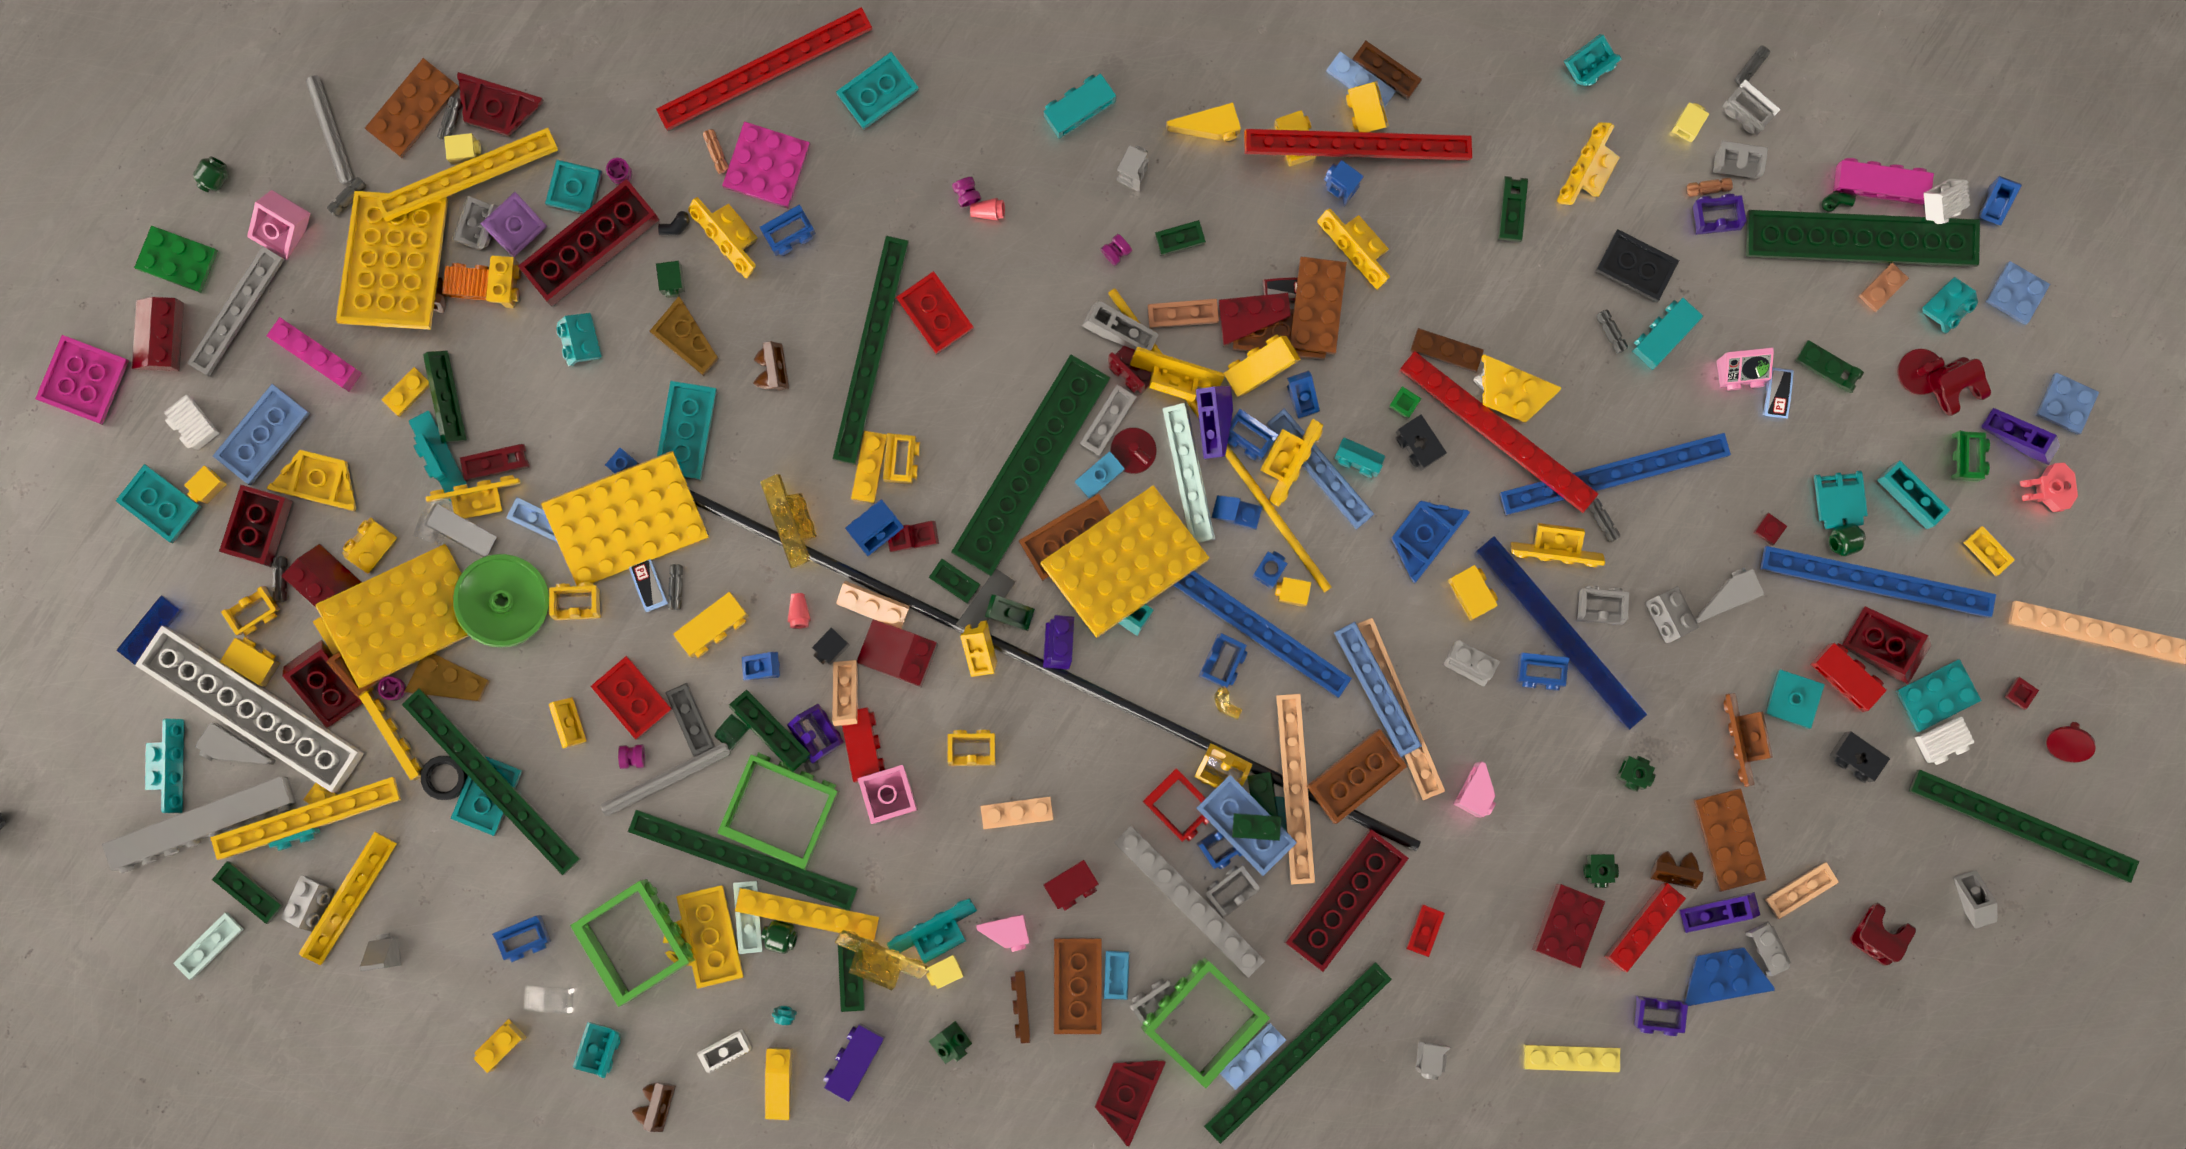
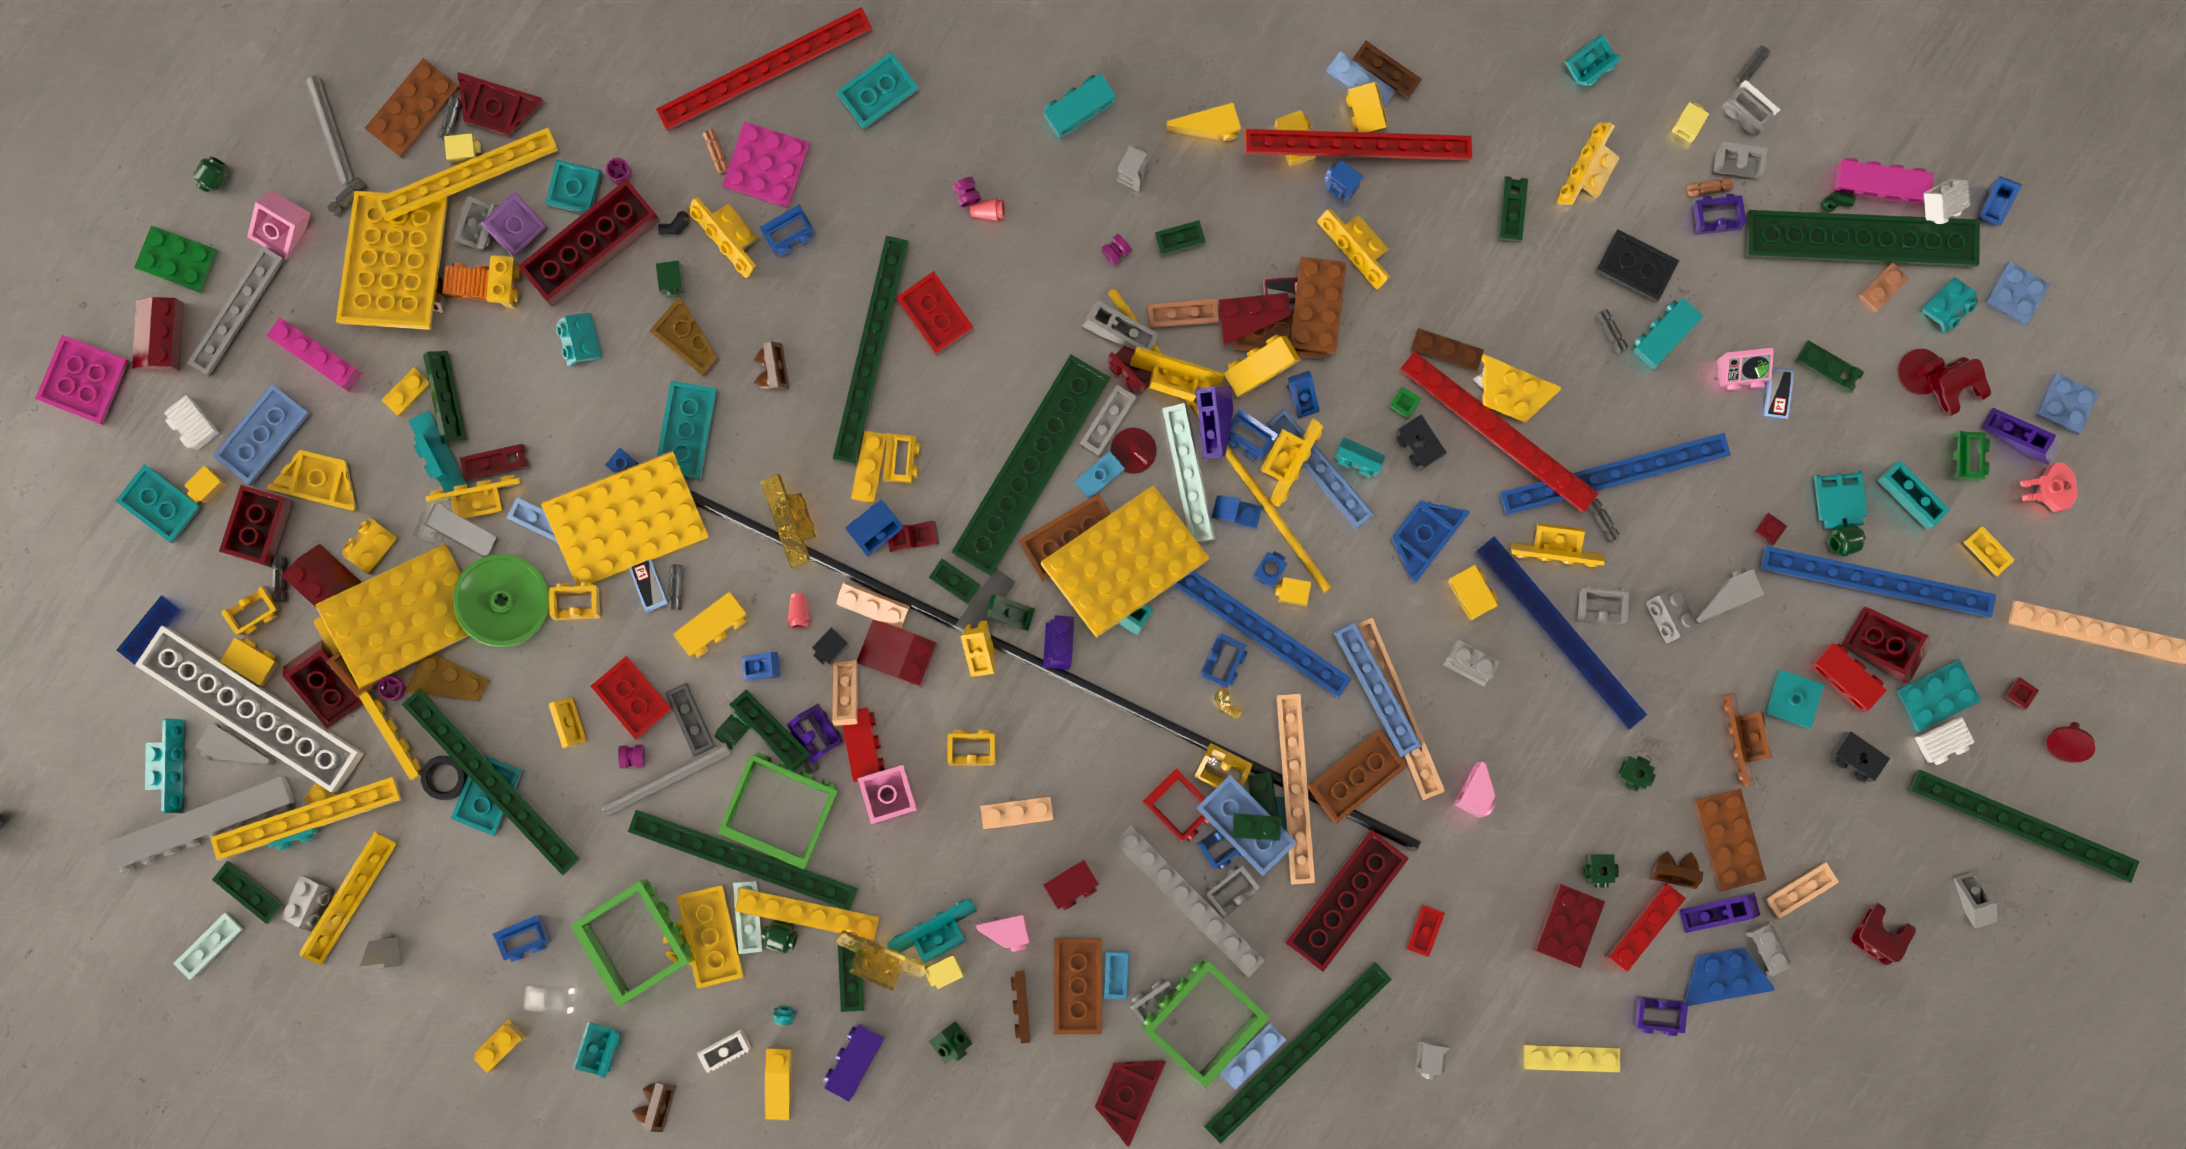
blue window [1516,653,1570,691] -> none

